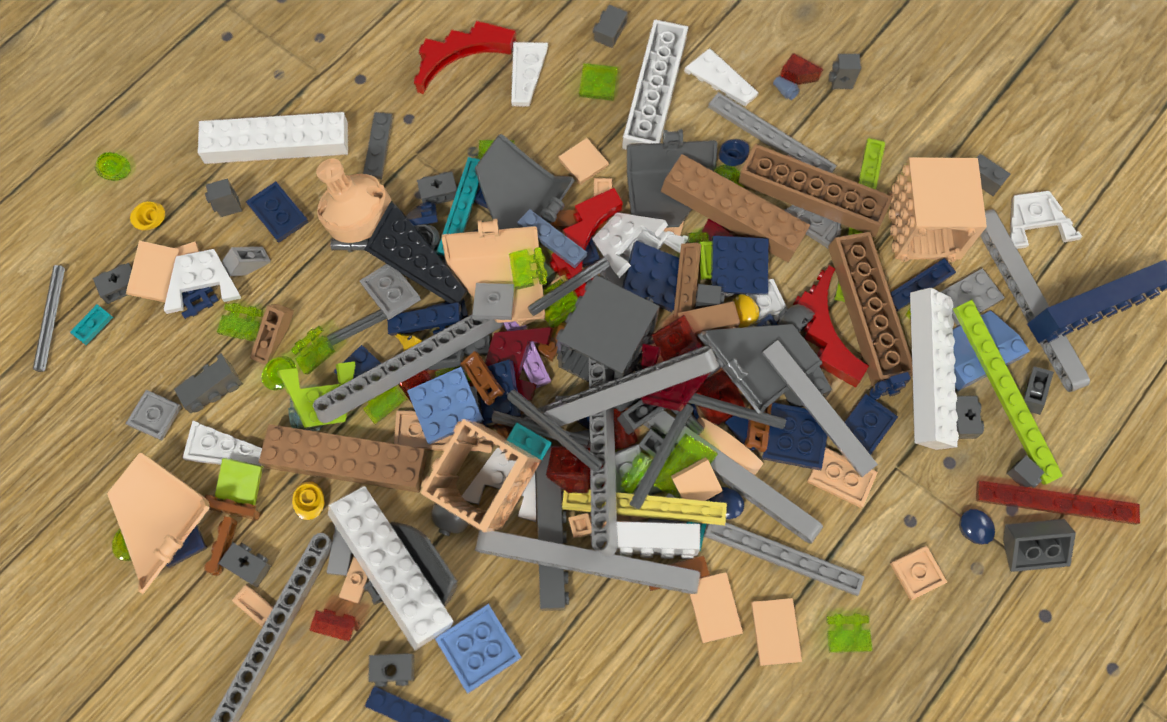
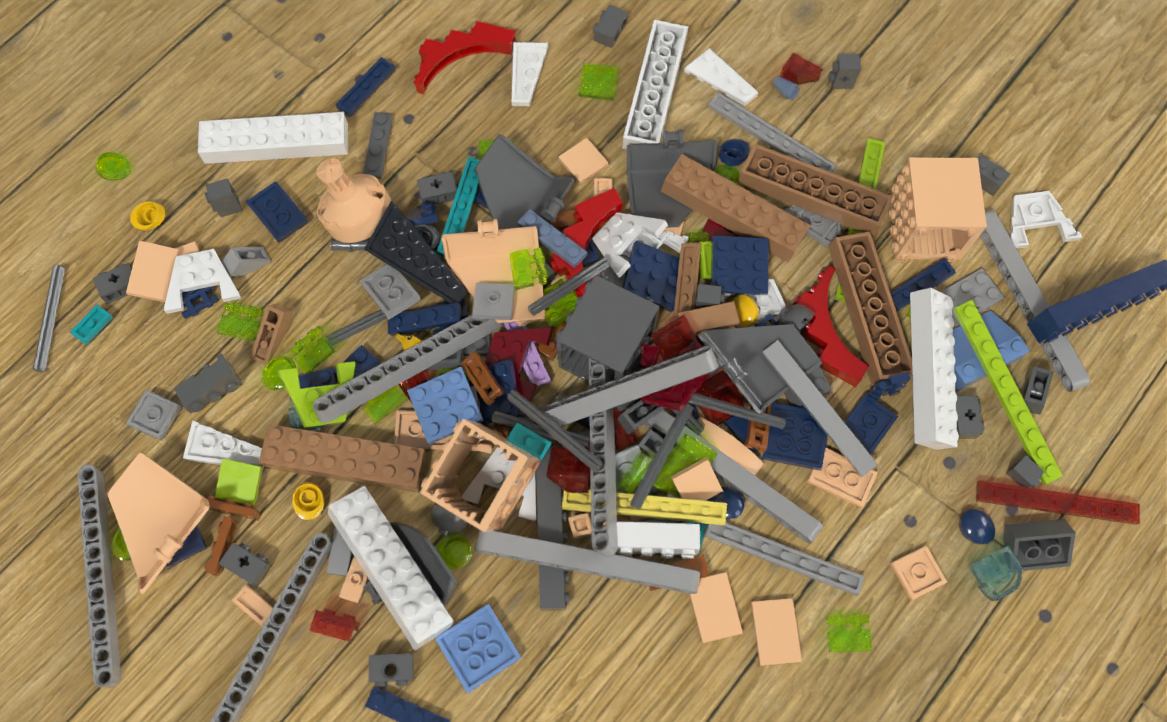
none -> light grey beam [78,465,121,688]
none -> dark blue plate [298,367,337,389]
none -> dark blue plate [335,57,396,117]
none -> clear neon green hat [436,536,473,570]
none -> clear light blue brick [969,546,1023,601]

